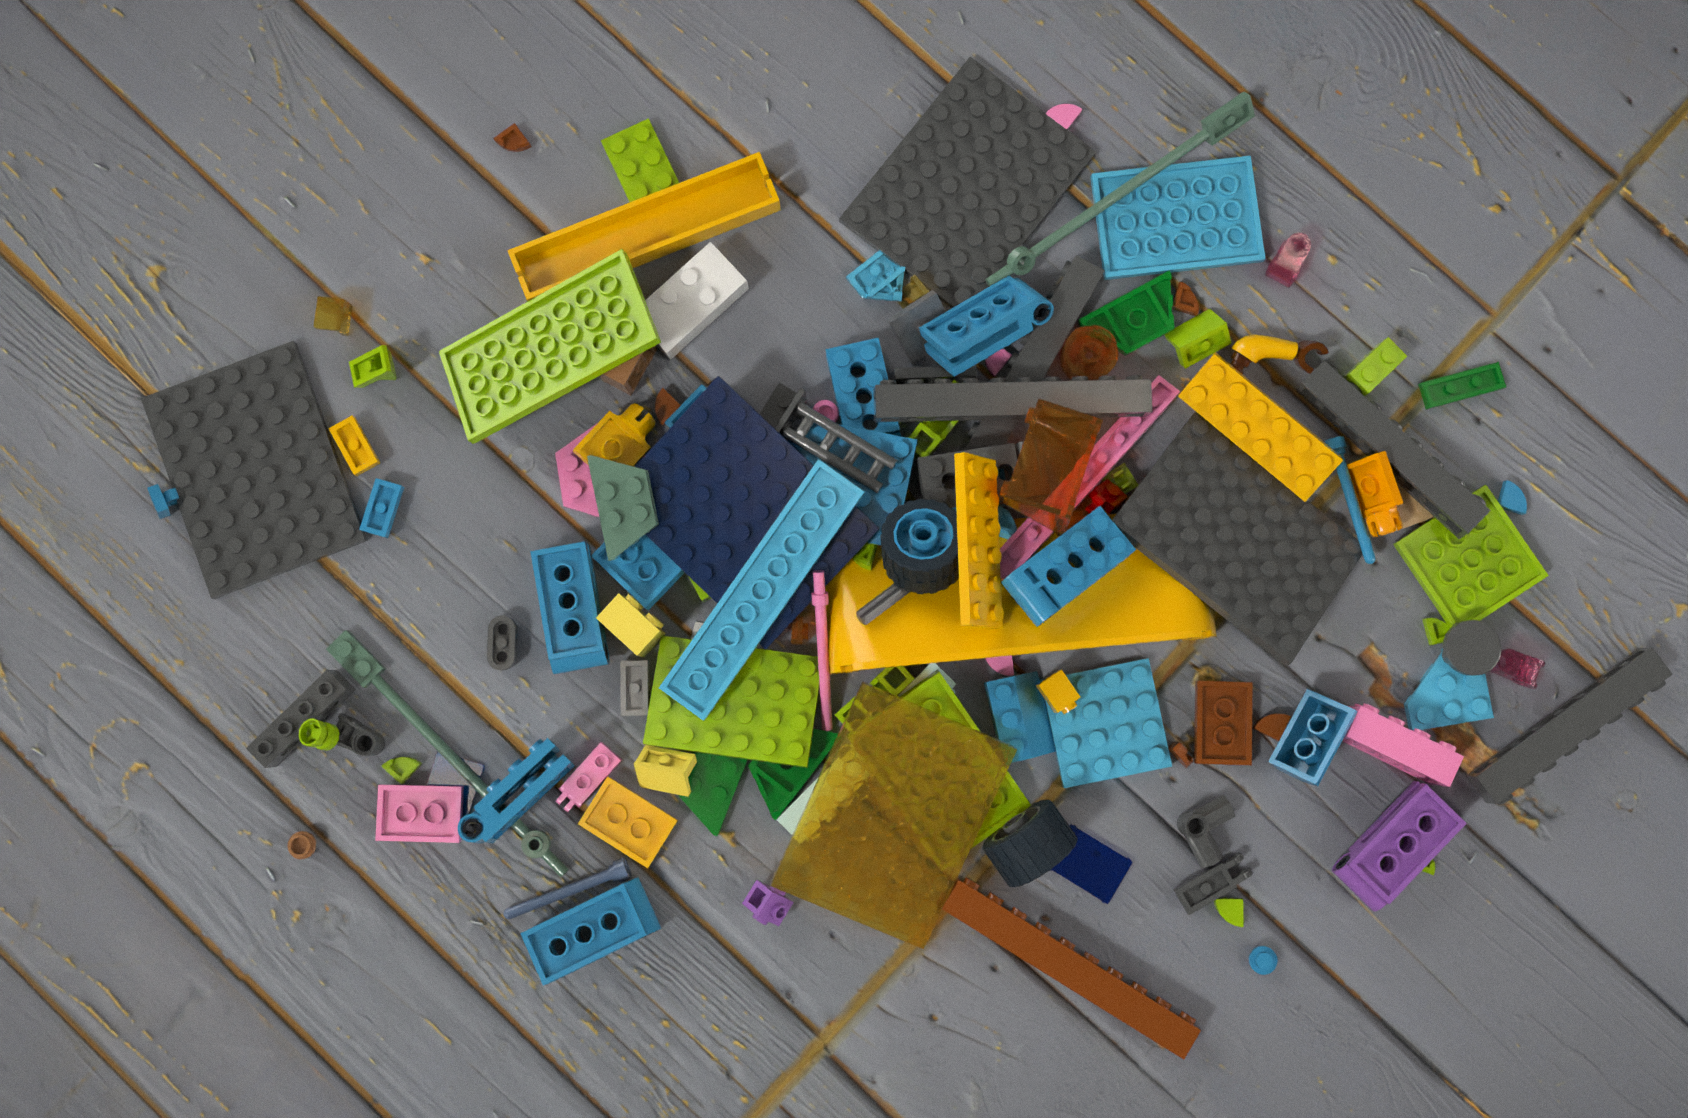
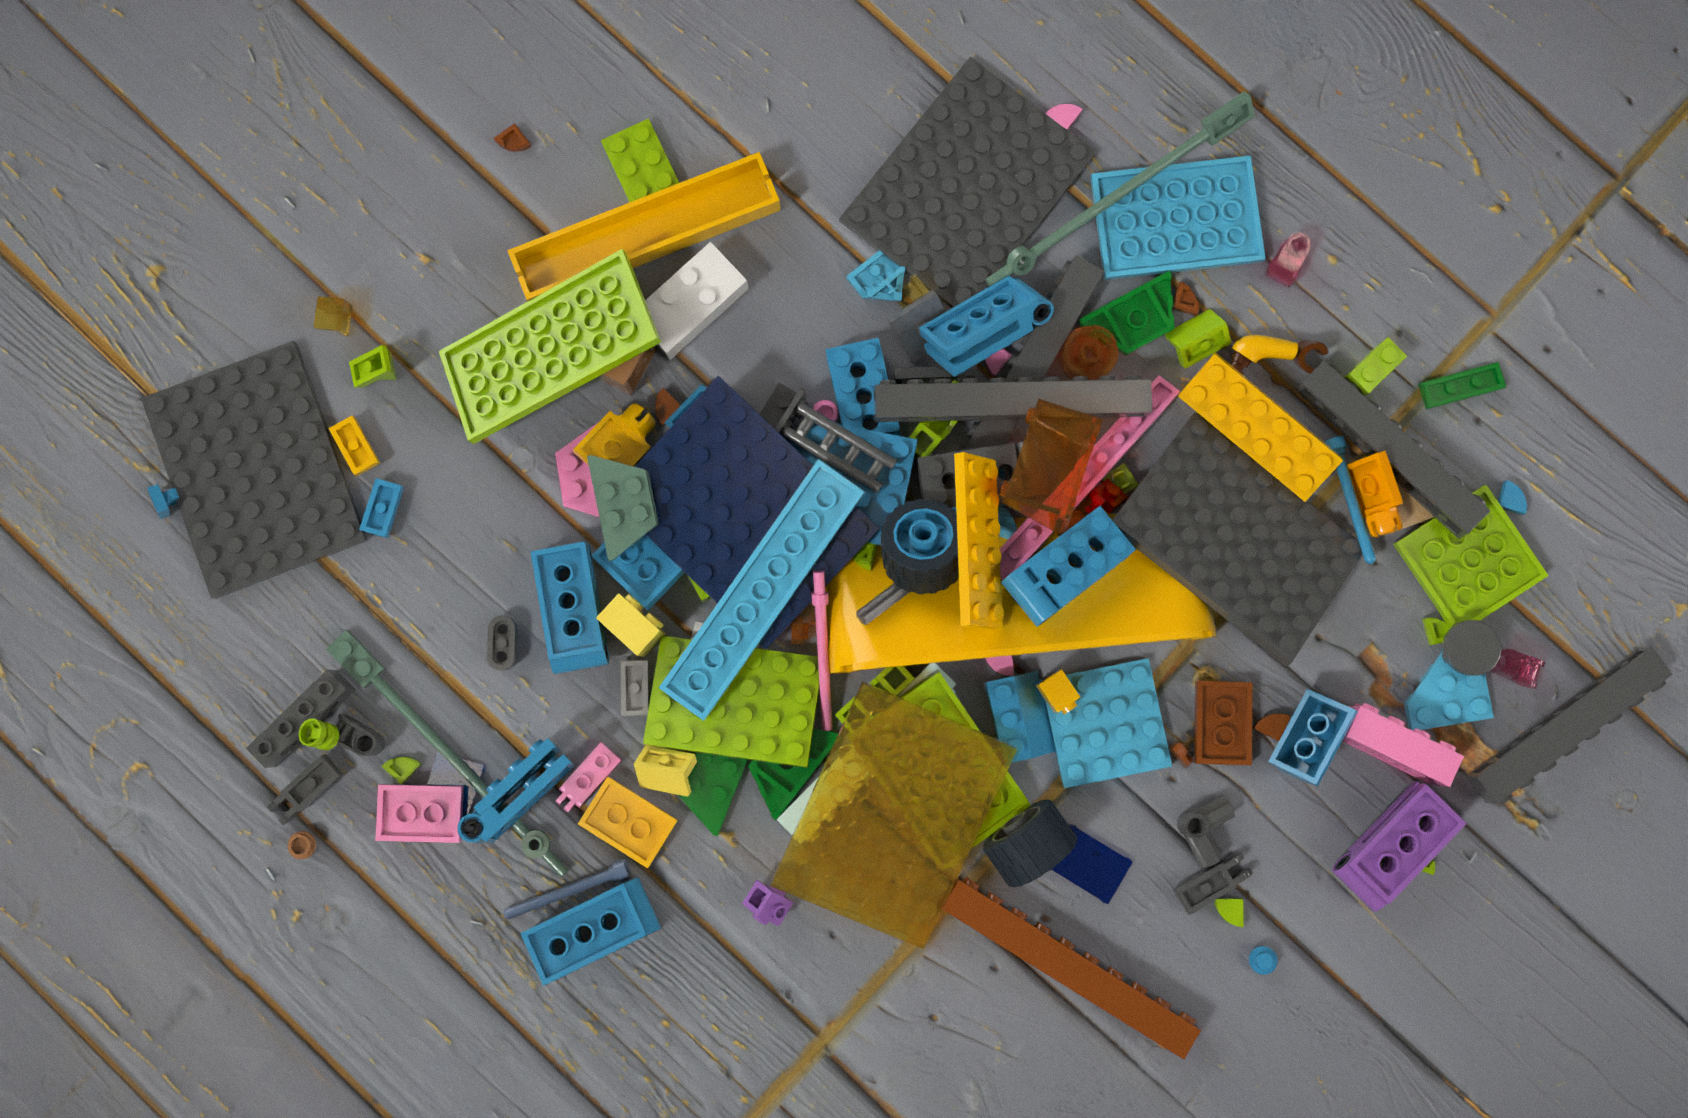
none -> dark grey hinge [267,754,344,825]

